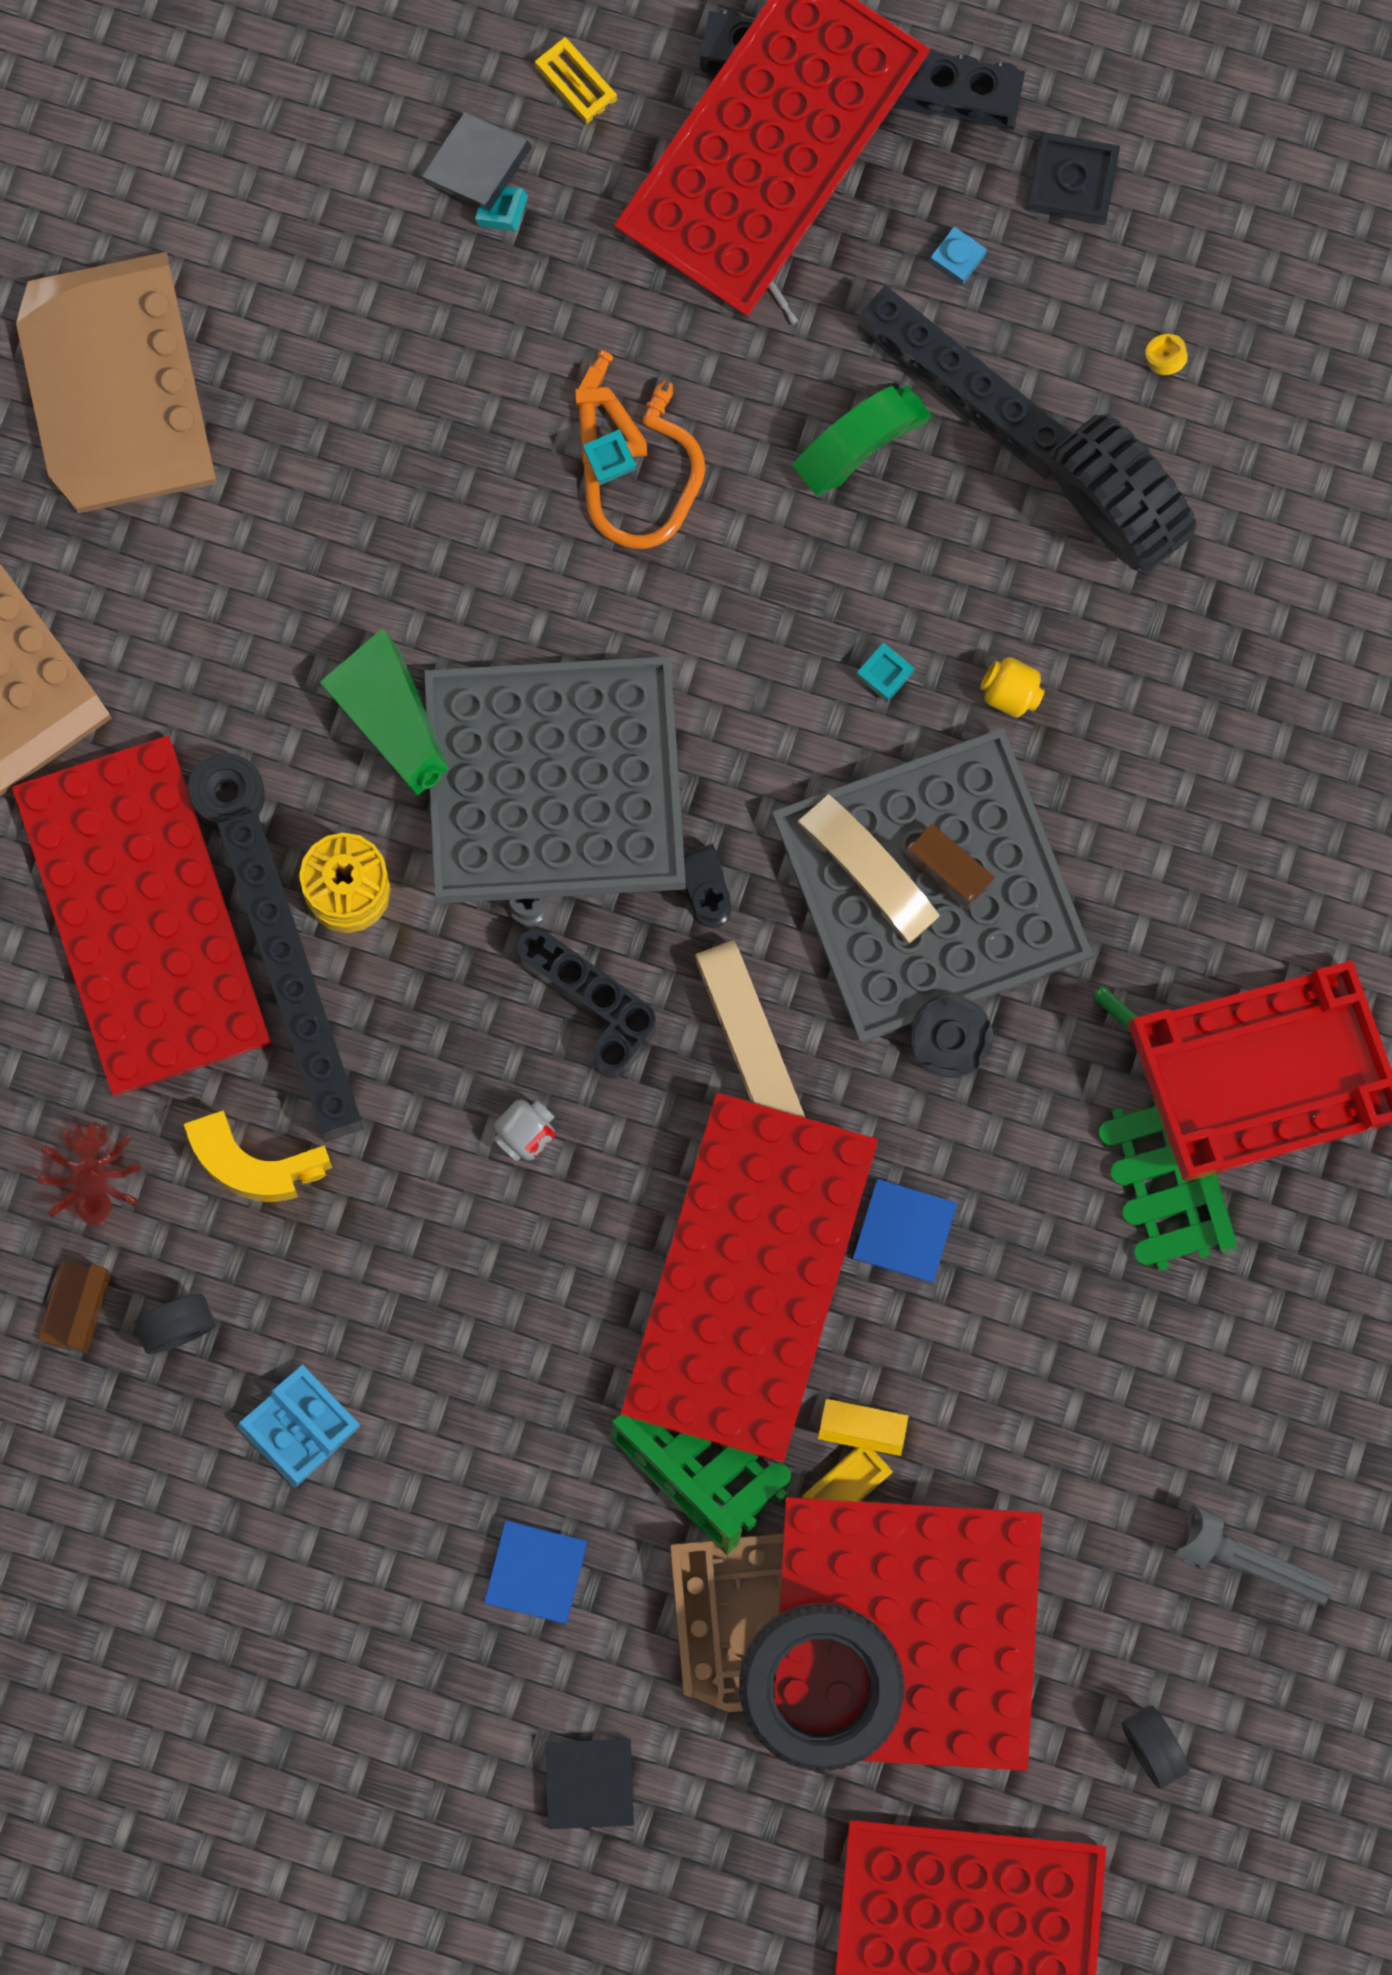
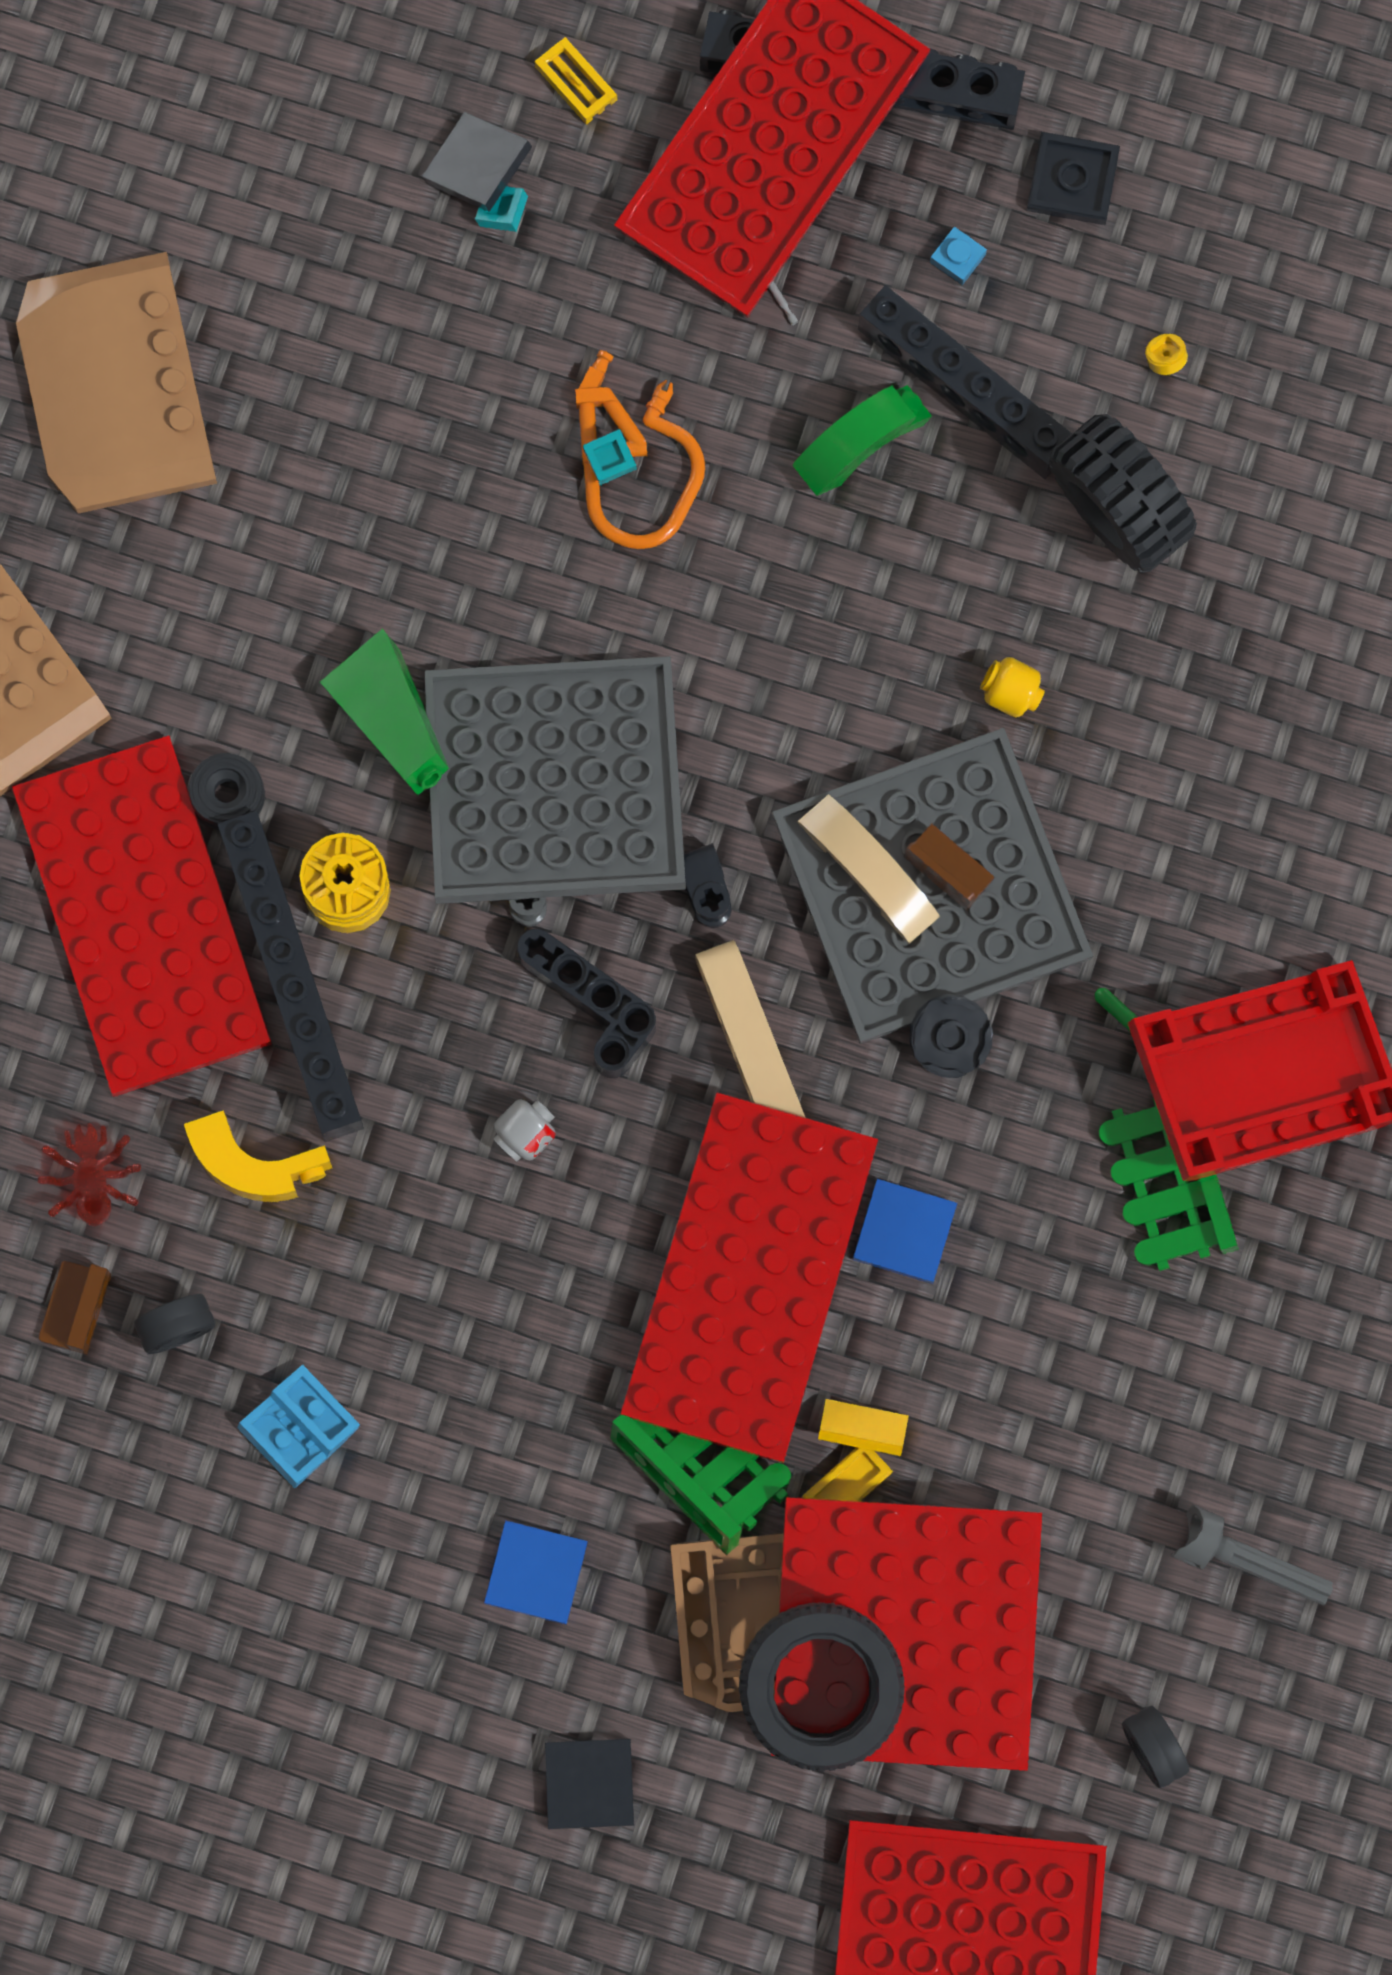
teal plate [856,643,915,702] -> none

